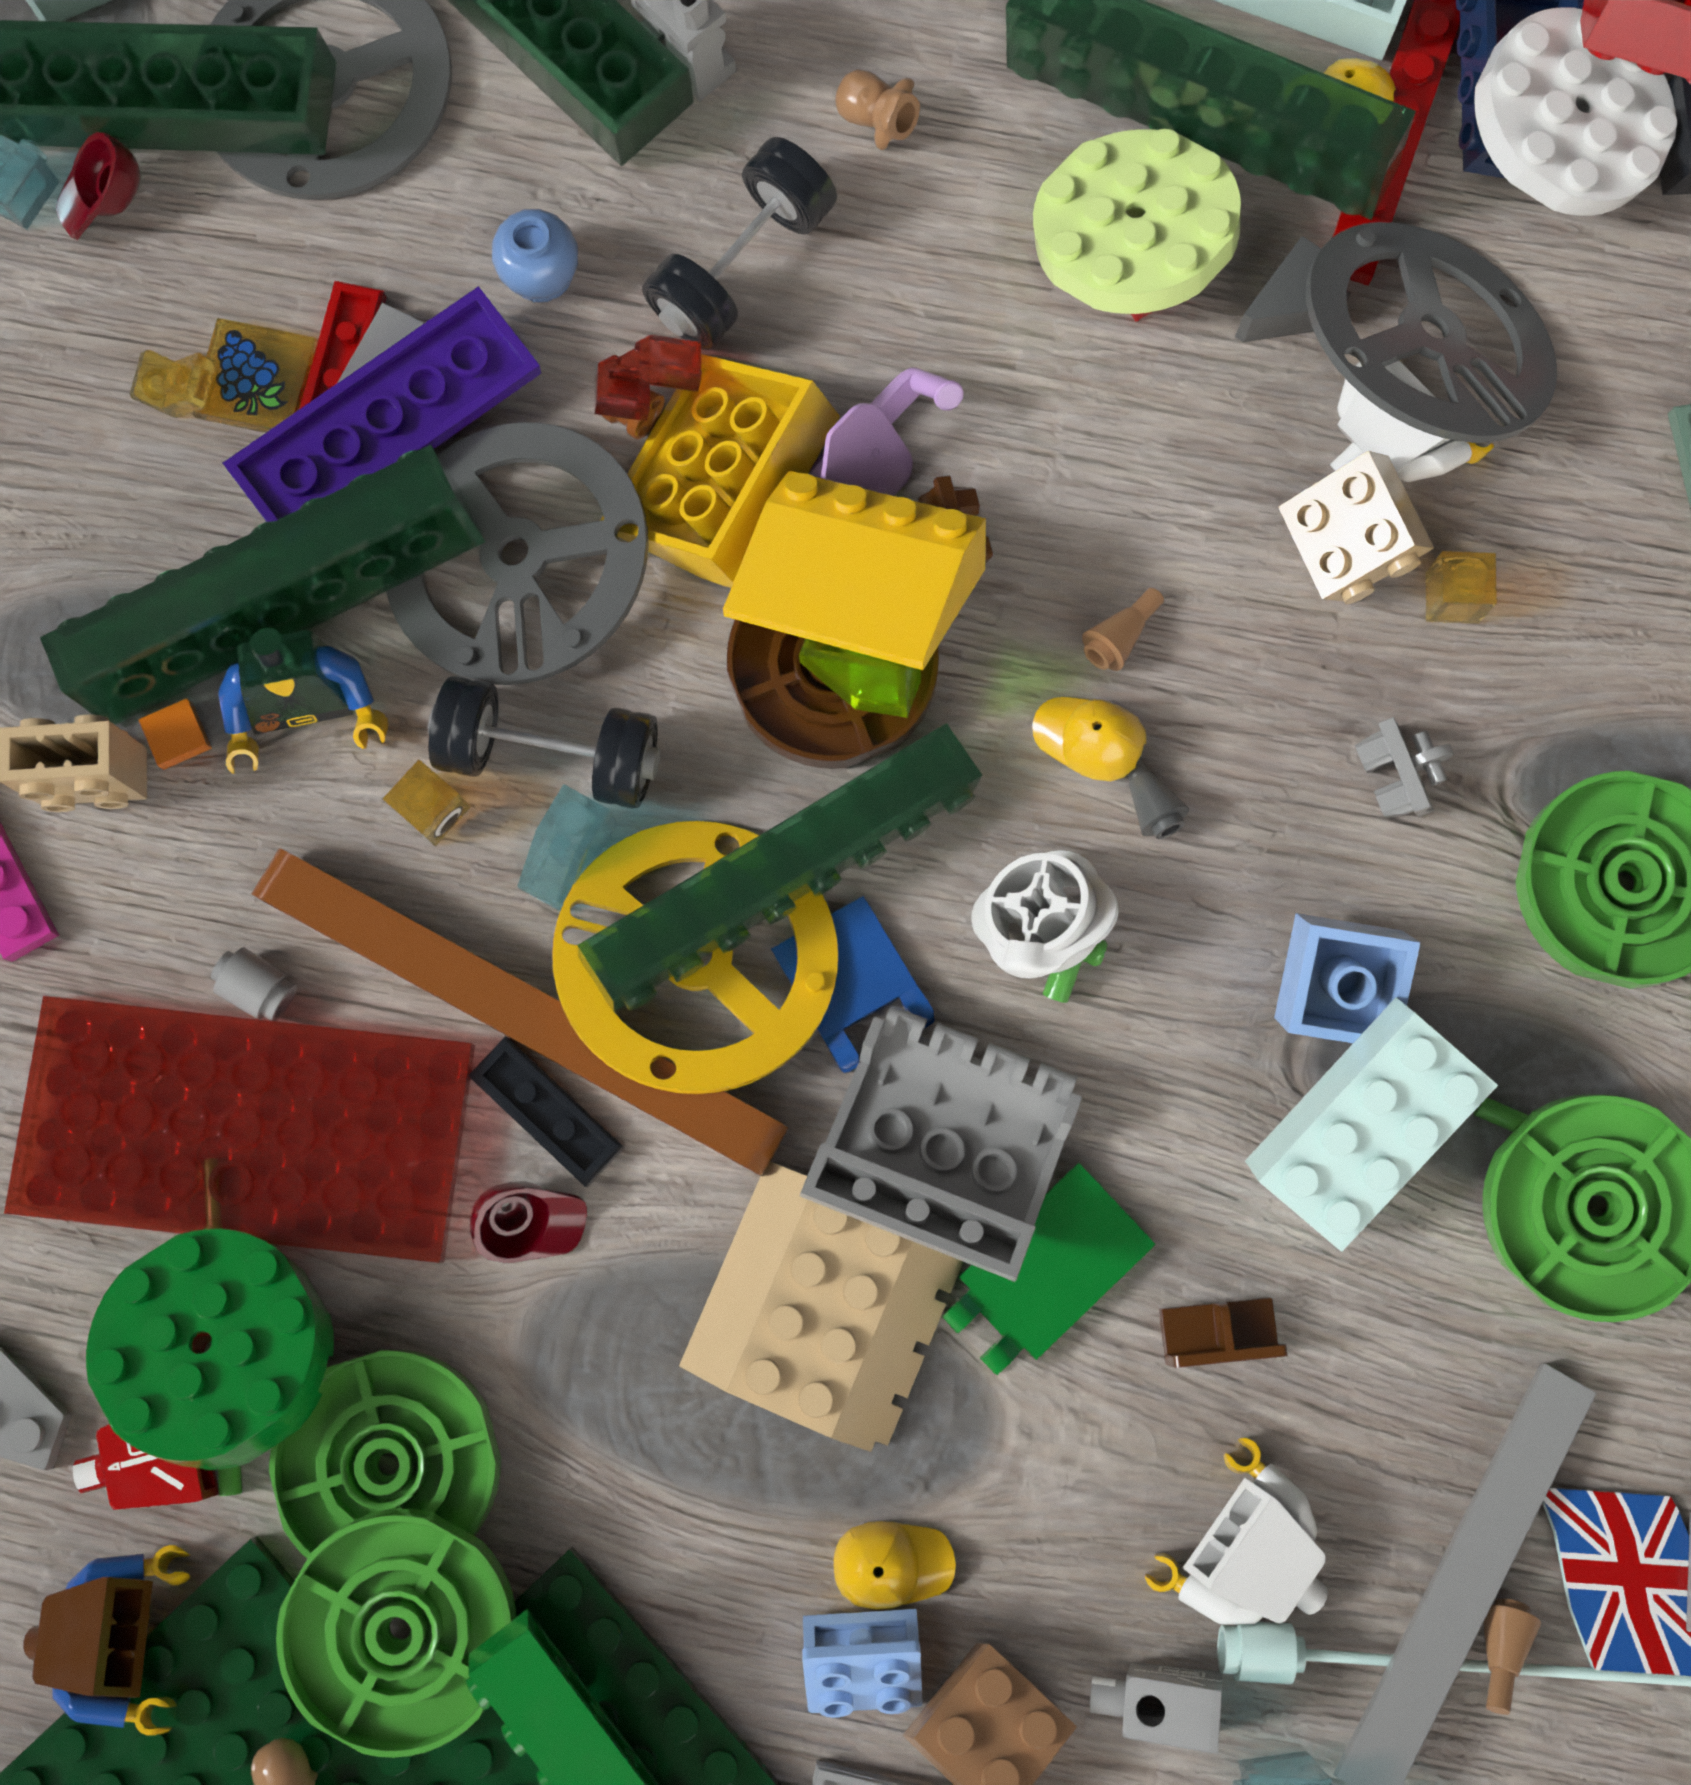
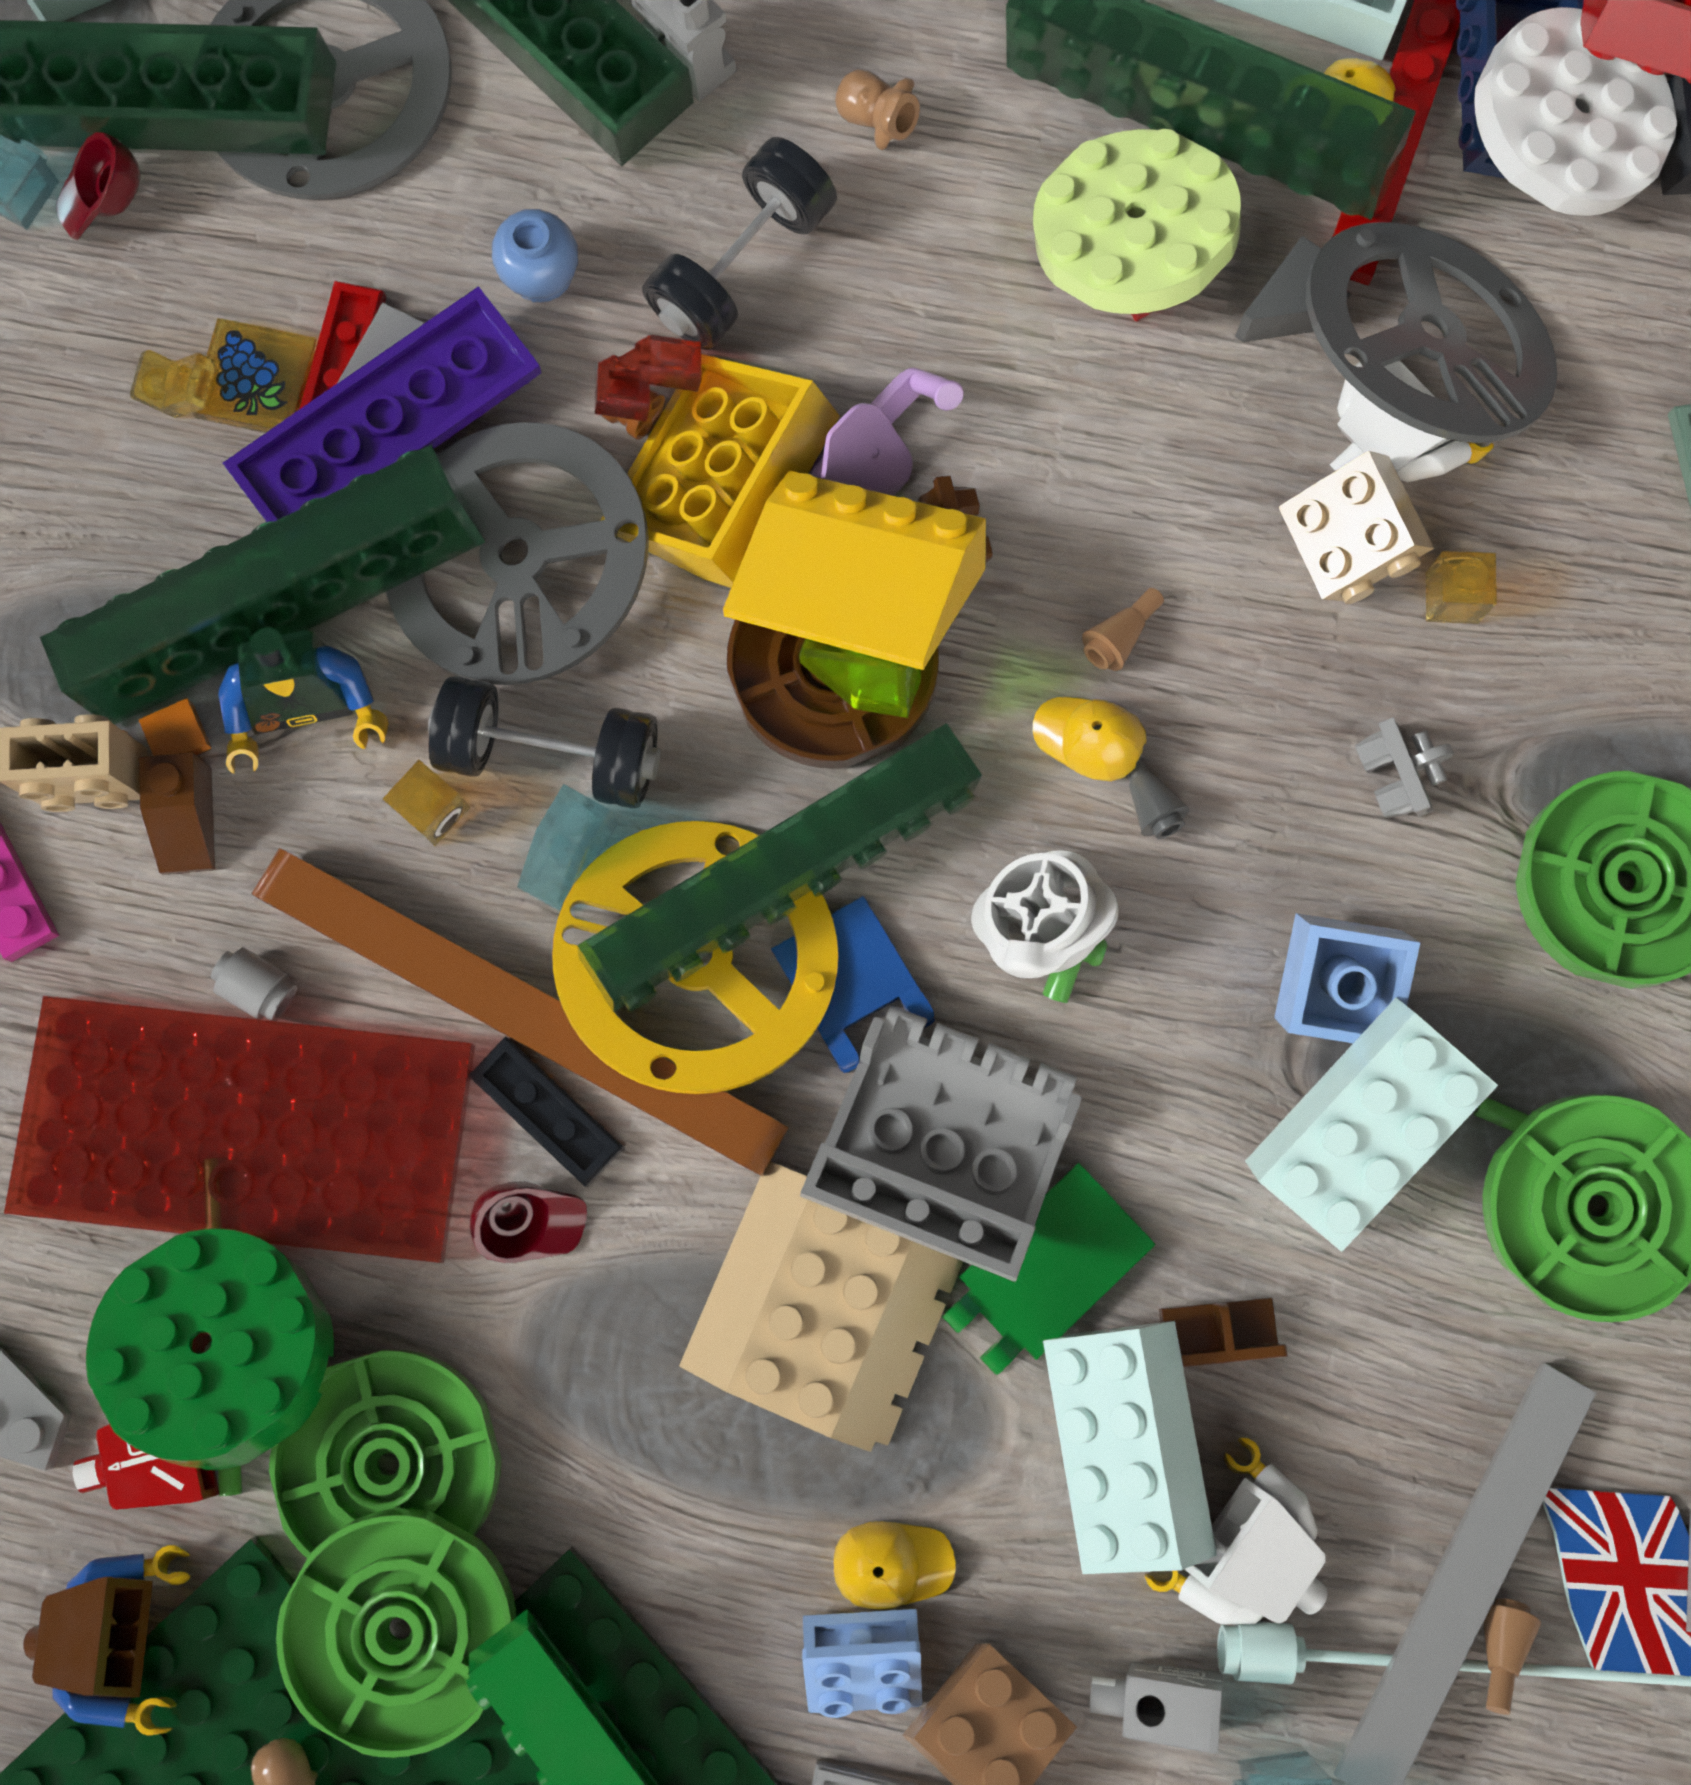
none -> reddish brown slope [139,752,215,875]
none -> light aqua brick [1043,1321,1217,1574]

